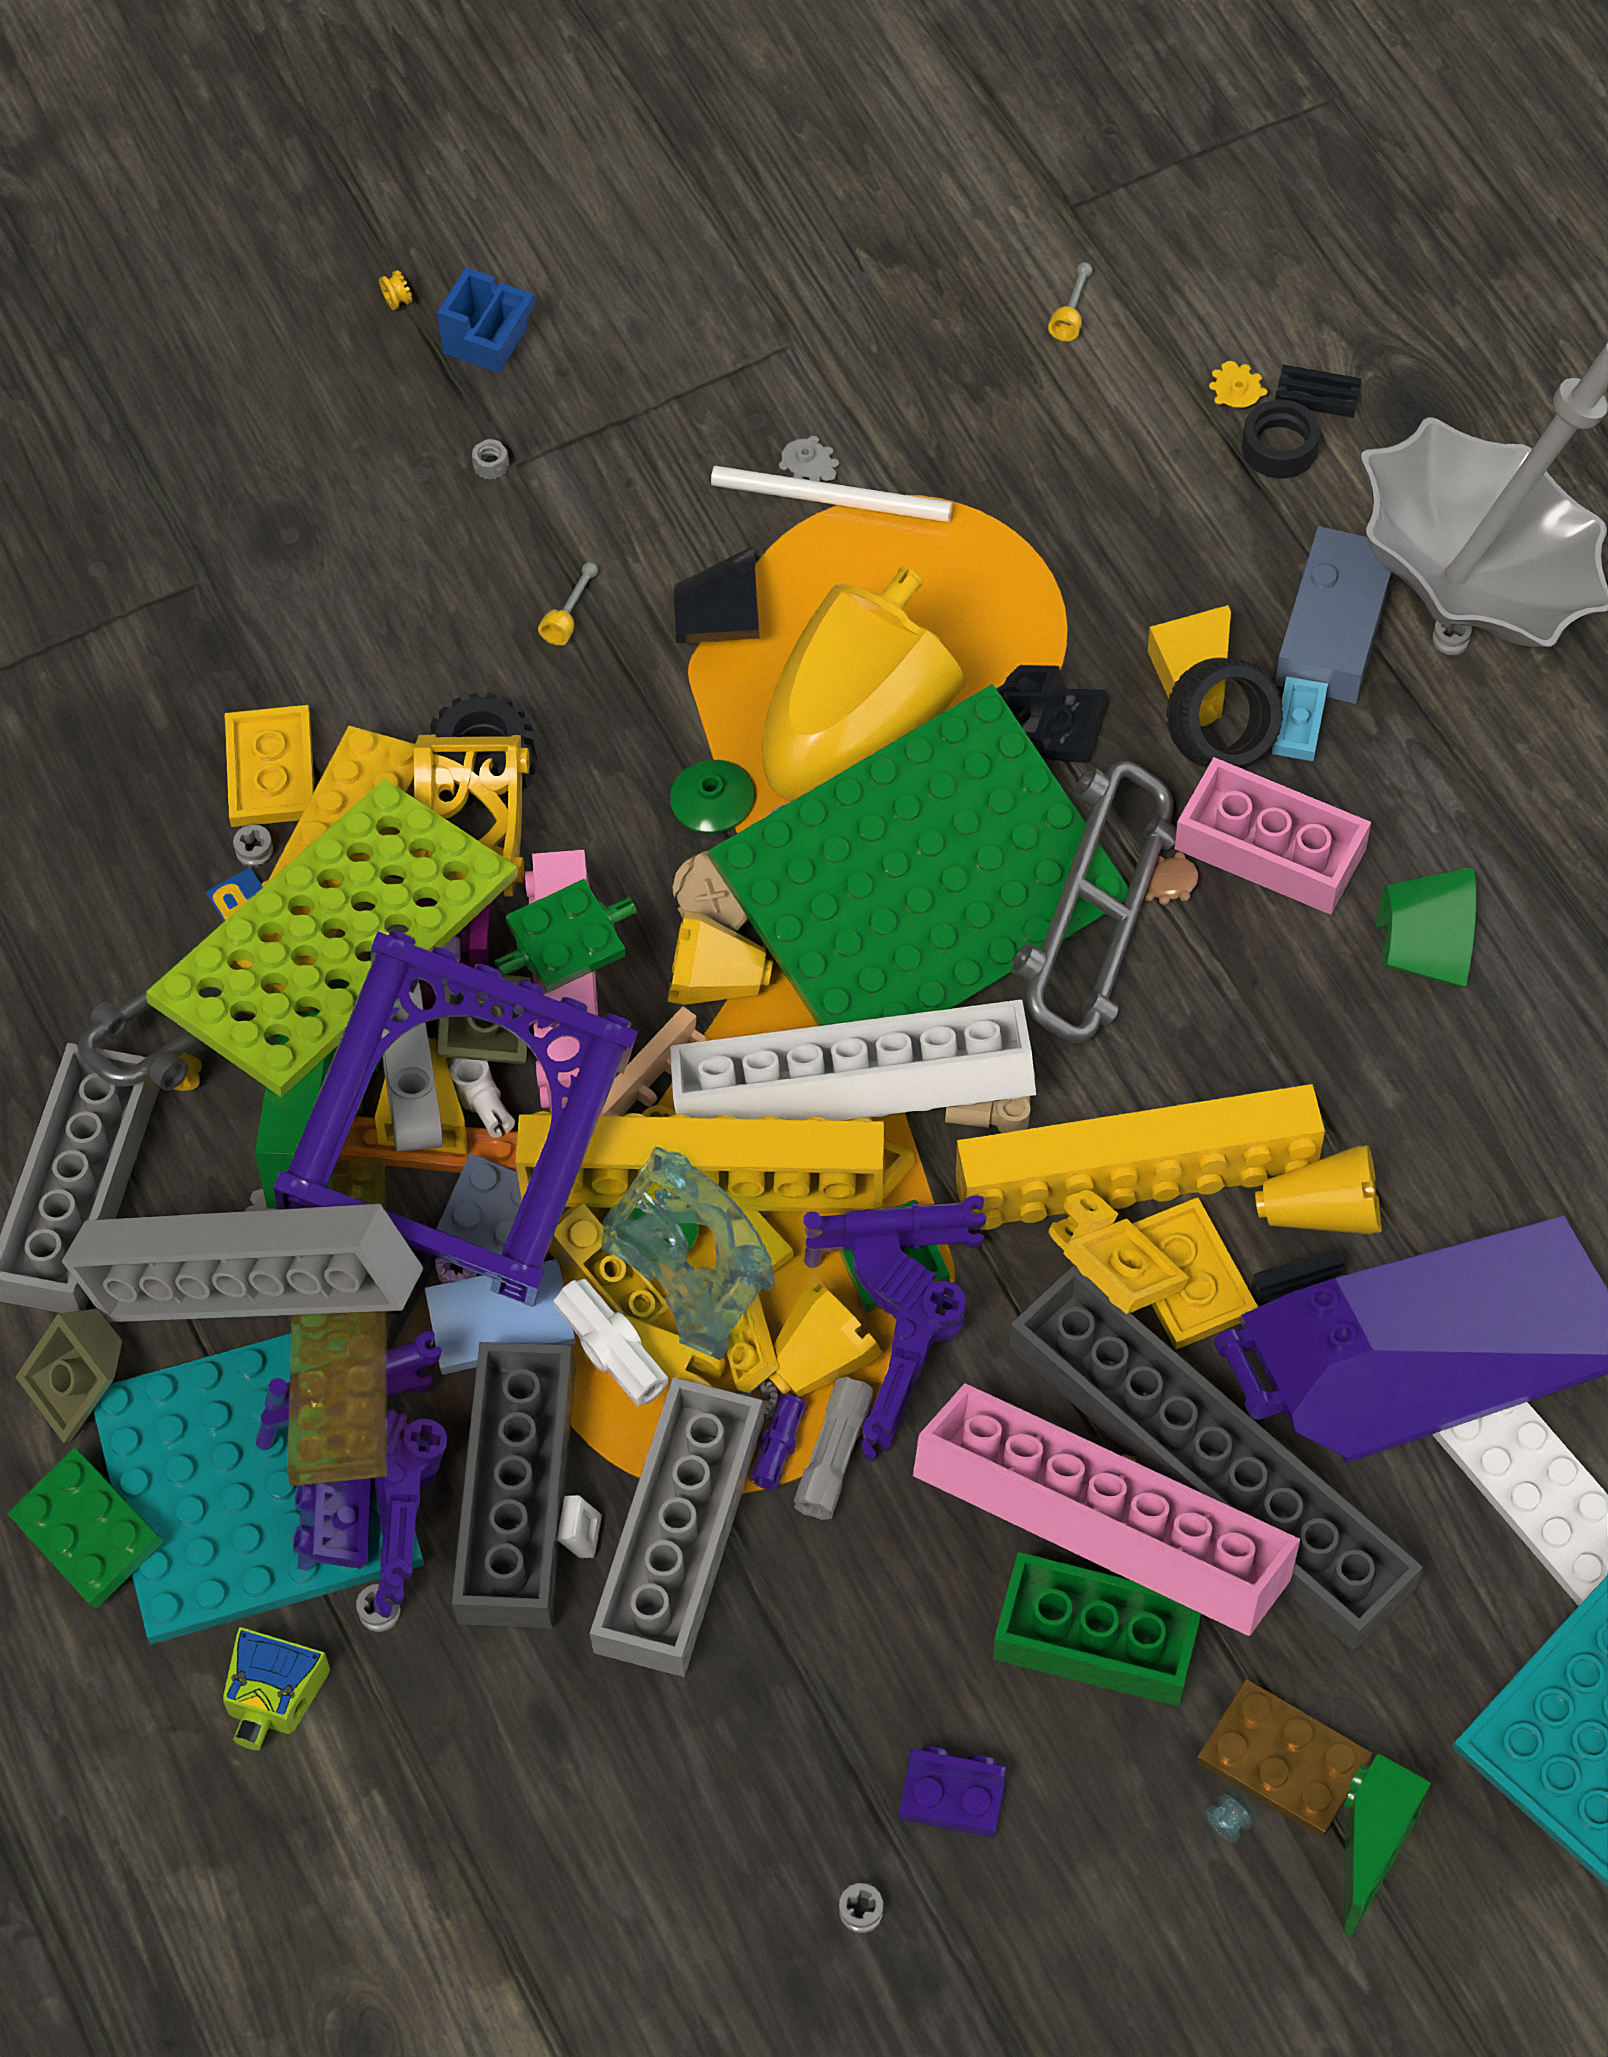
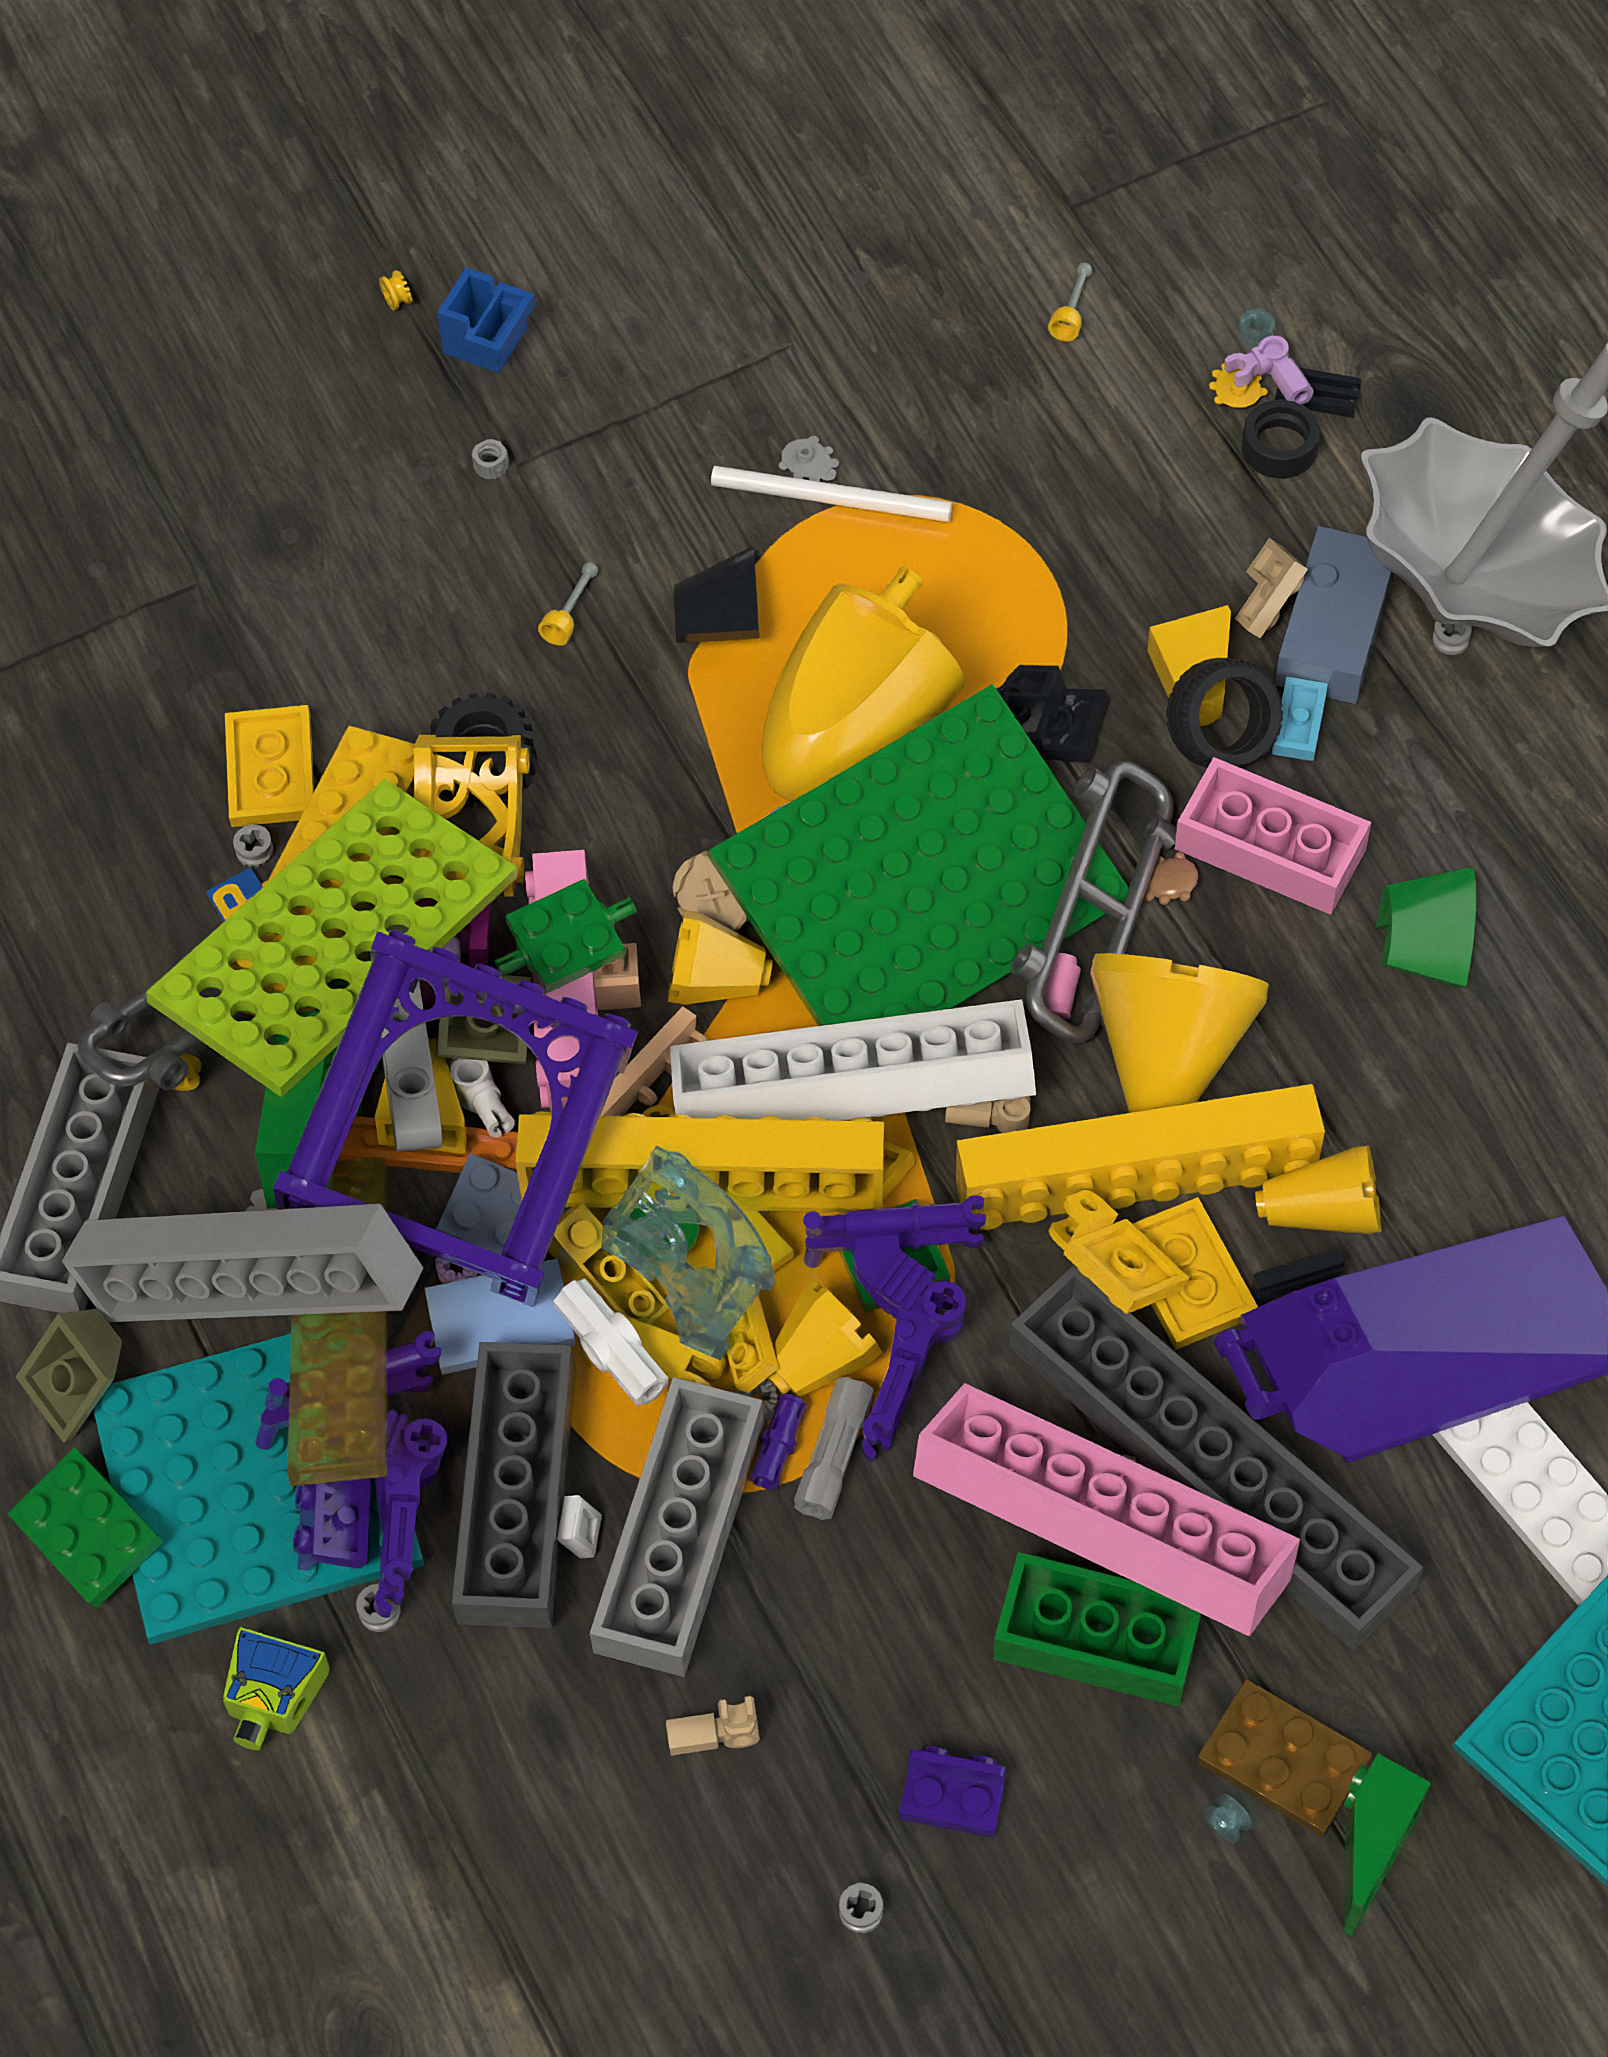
green dish [670,760,755,834] -> none
none -> light nougat slope [594,943,641,1010]
none -> tan bar [666,1696,760,1755]
none -> bright pink cone [1043,953,1081,1020]
none -> yellow cone [1090,953,1269,1113]
none -> lavender bar [1225,335,1313,405]
none -> tan plate [1235,538,1308,638]
none -> clear light blue bush [1239,309,1275,347]

